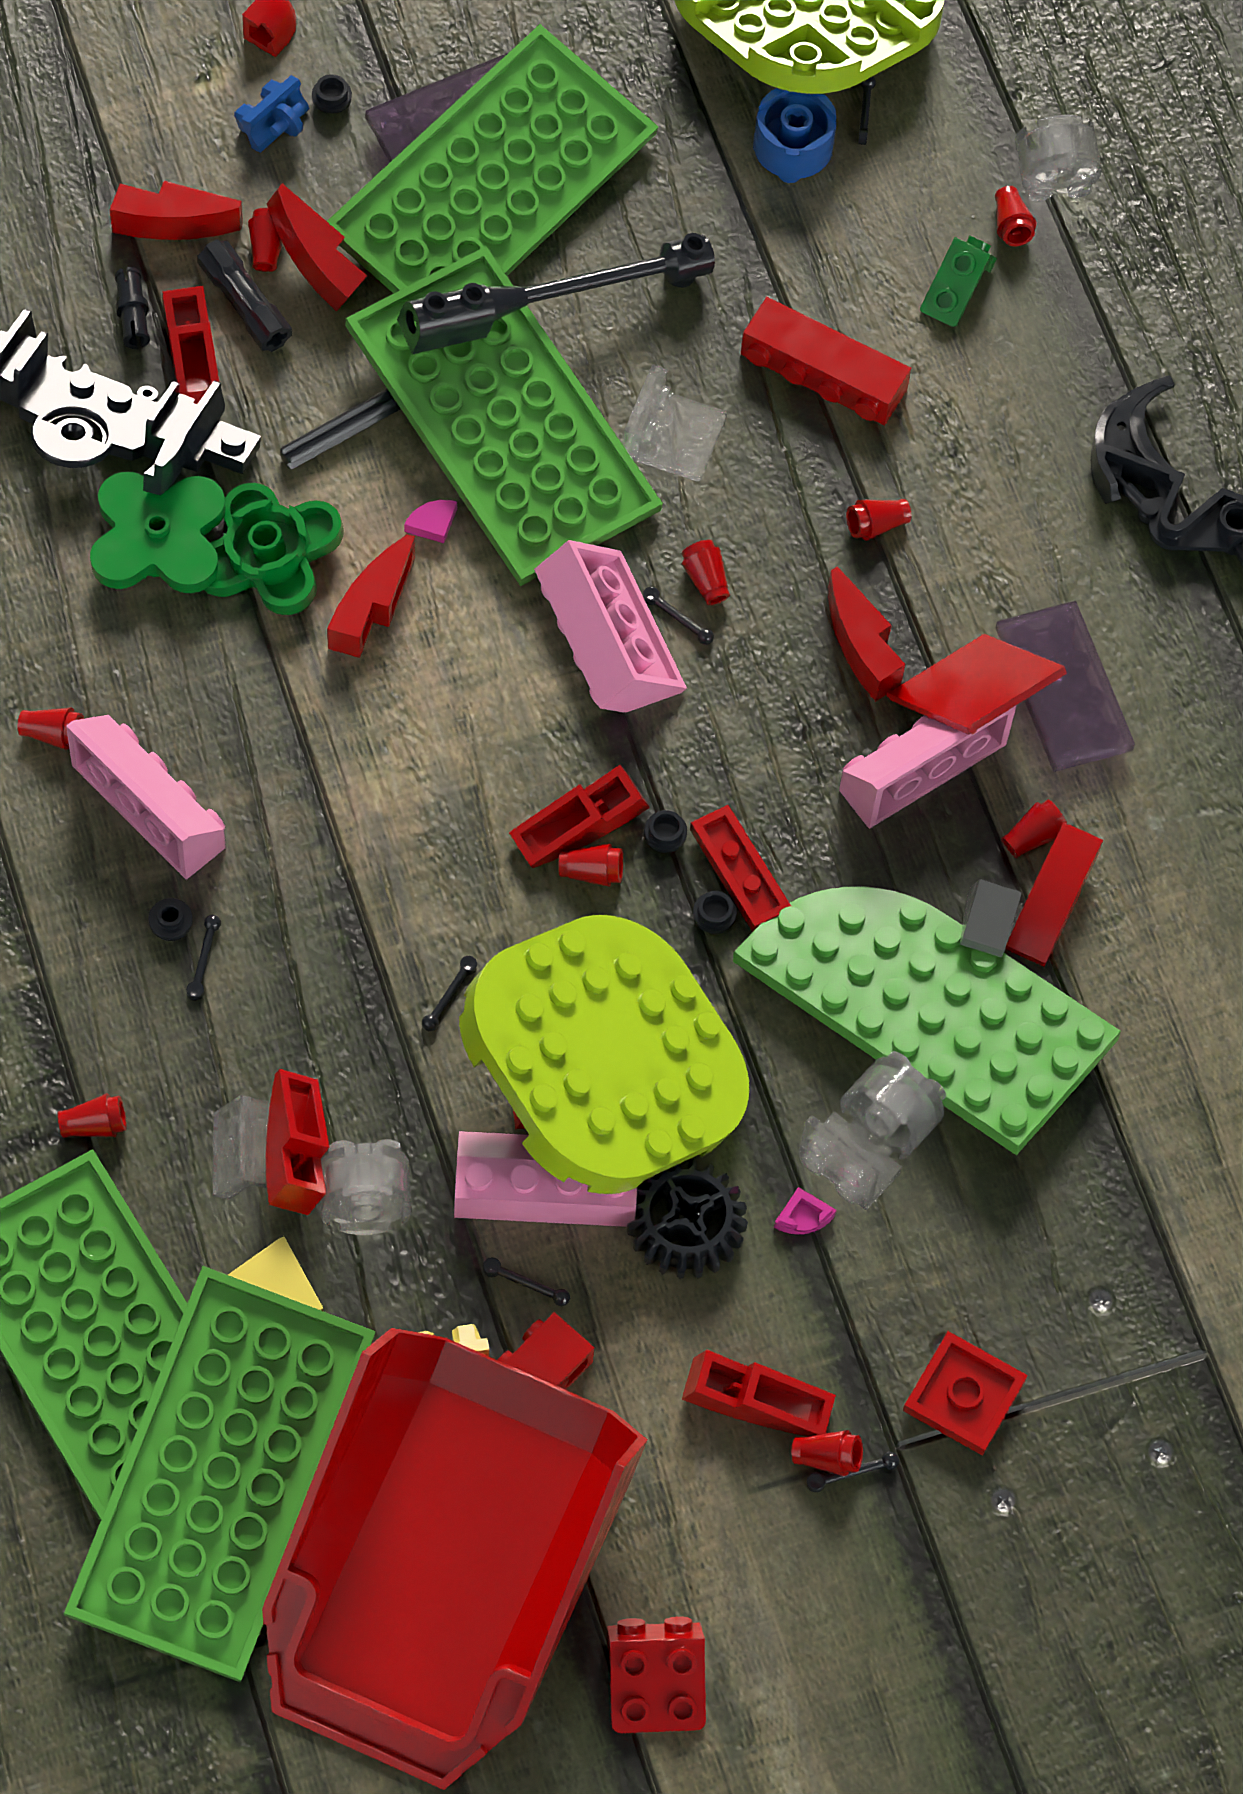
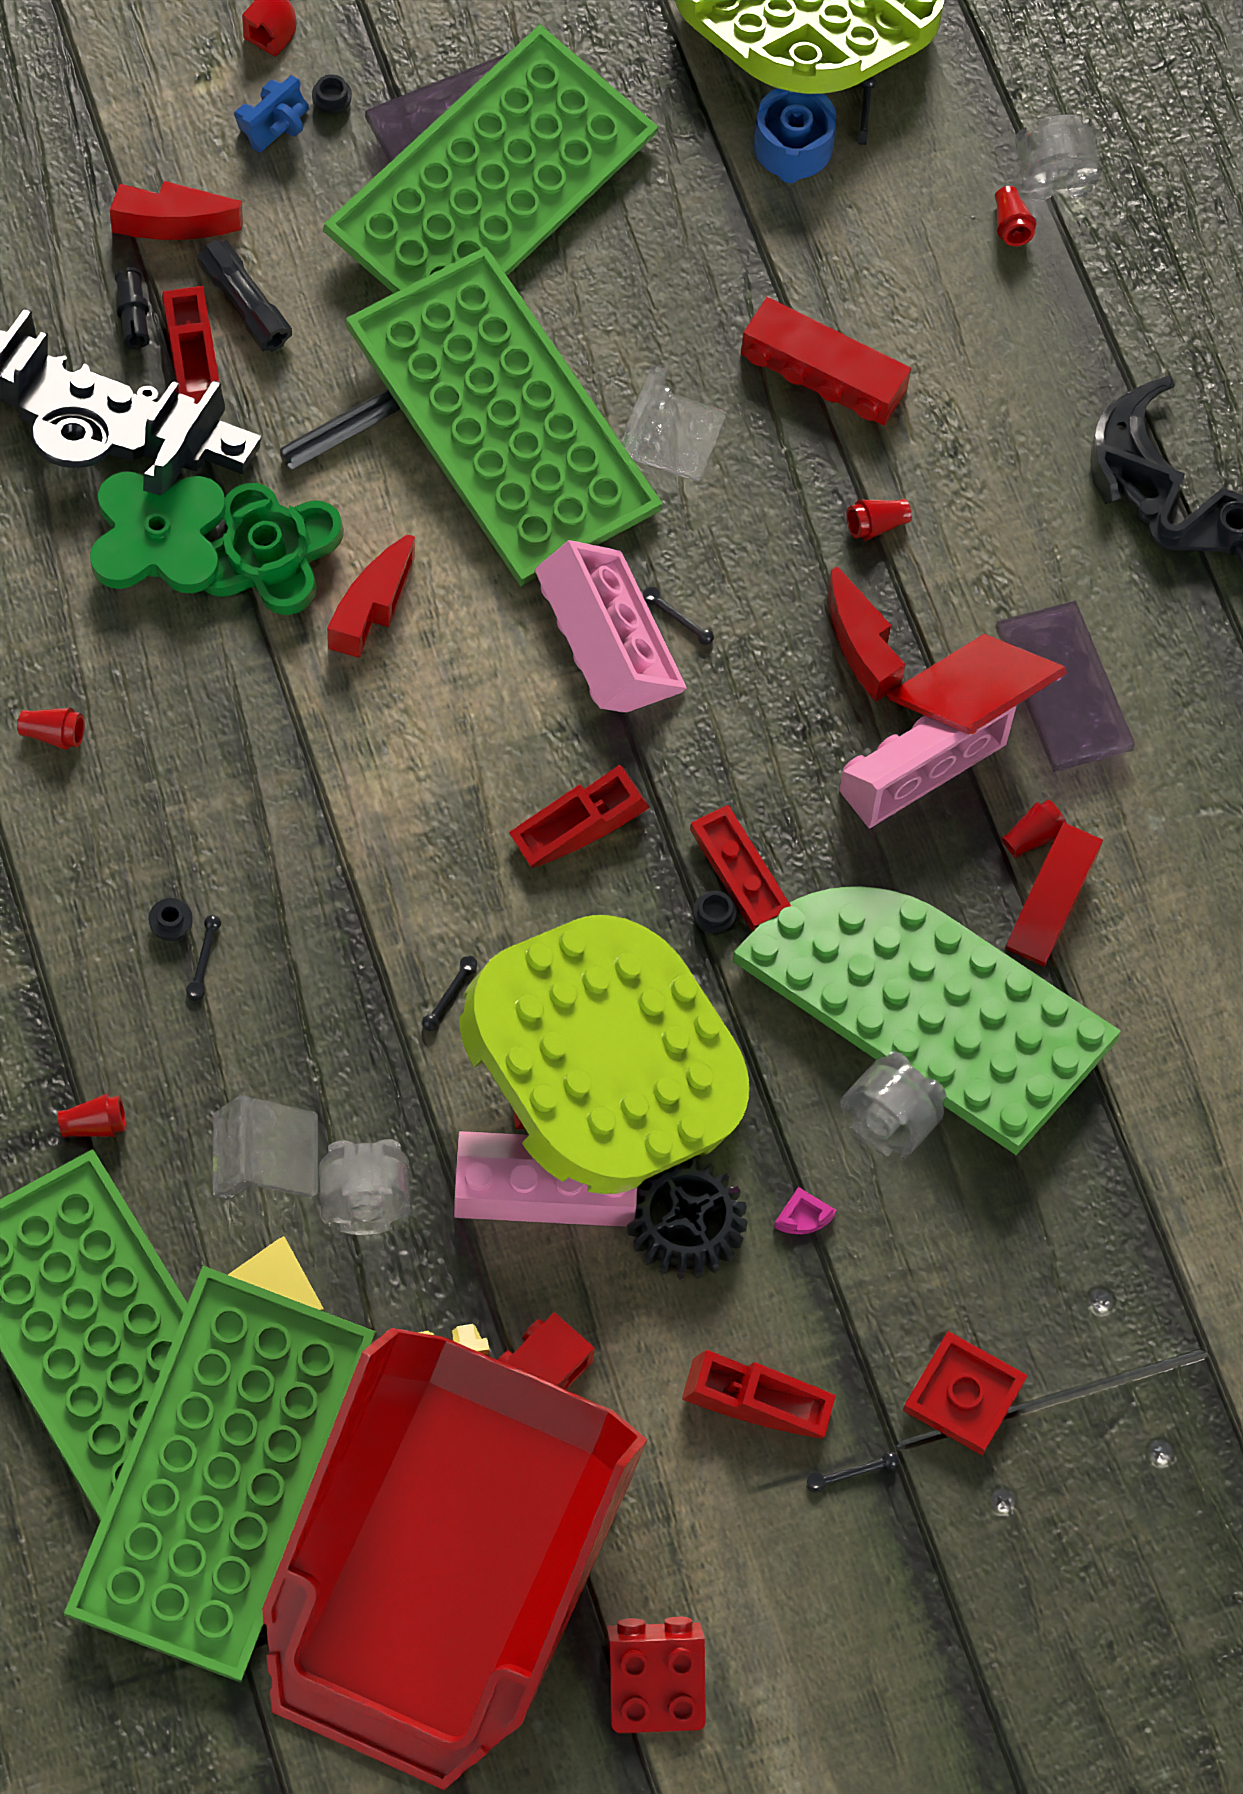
bright pink slope [66,715,225,880] -> none
red cone [248,208,283,272] -> none
red slope [266,1069,330,1215] -> none
red slope [267,183,367,312] -> none
black bar [397,233,715,355] -> none
dark pink tile [404,500,457,543] -> none
black hinge [483,1257,570,1307] -> none
red cone [559,844,623,887] -> none
black plate [644,810,687,853] -> none
red cone [681,539,730,605] -> none
red cone [791,1430,863,1476] -> none
clear bracket [798,1111,902,1210] -> none
green bracket [920,235,997,327] -> none
dark grey slope [960,879,1022,958] -> none

